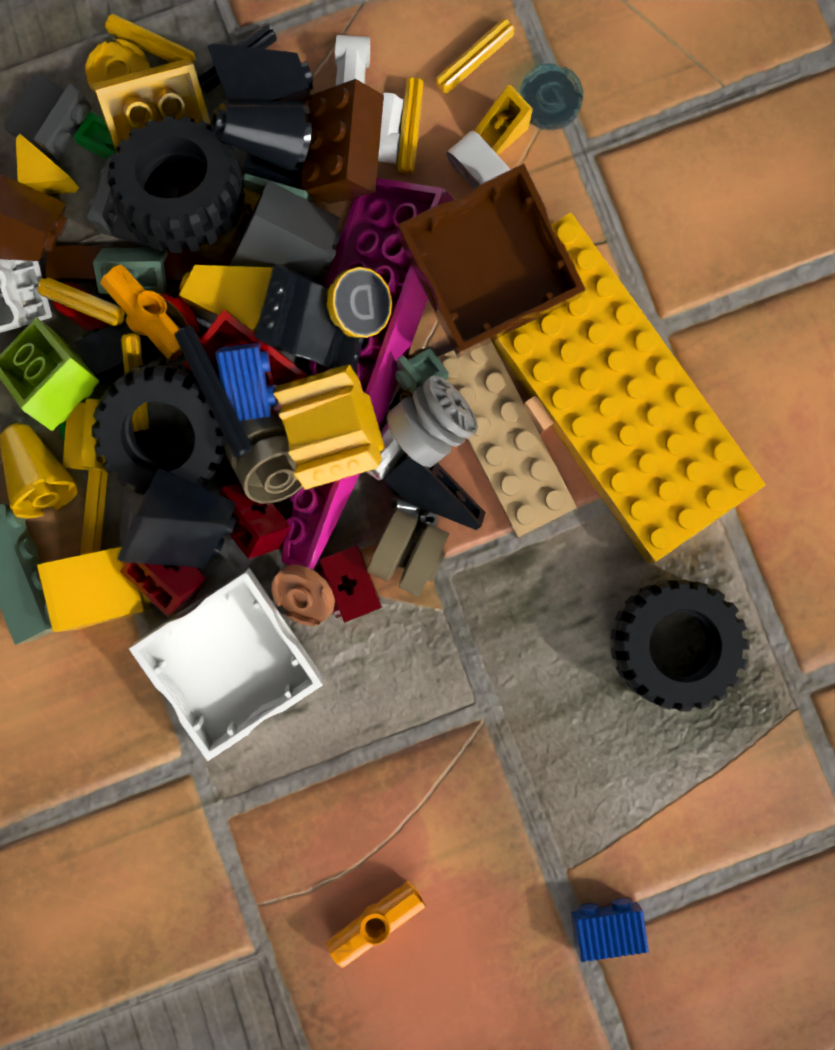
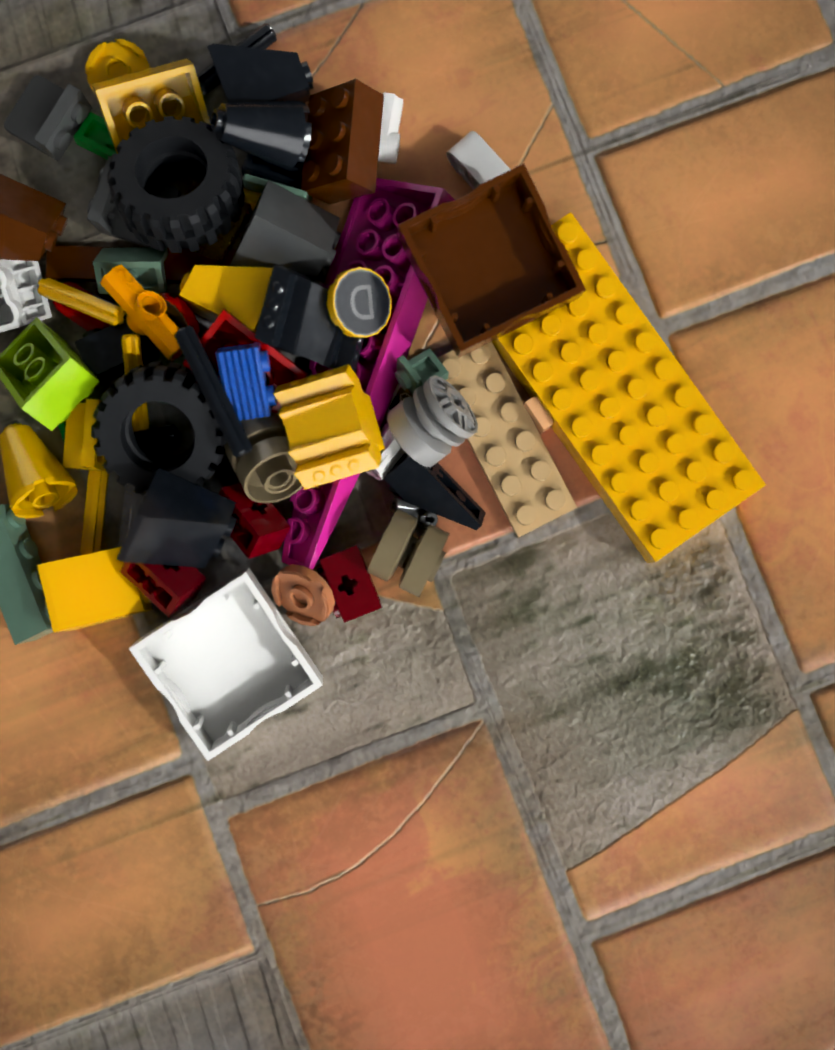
yellow slope [16,134,79,195] -> none
yellow axle [105,14,196,64] -> none
light orange piece [325,880,426,968] -> none
white piece [335,35,370,86] -> none
yellow axle [397,77,423,175] -> none
yellow axle [435,19,515,94] -> none
yellow slope [474,84,533,155] -> none
clear light blue tile [519,63,584,131] -> none
blue brick [571,898,649,962] -> none
black tyre [610,580,750,711] -> none

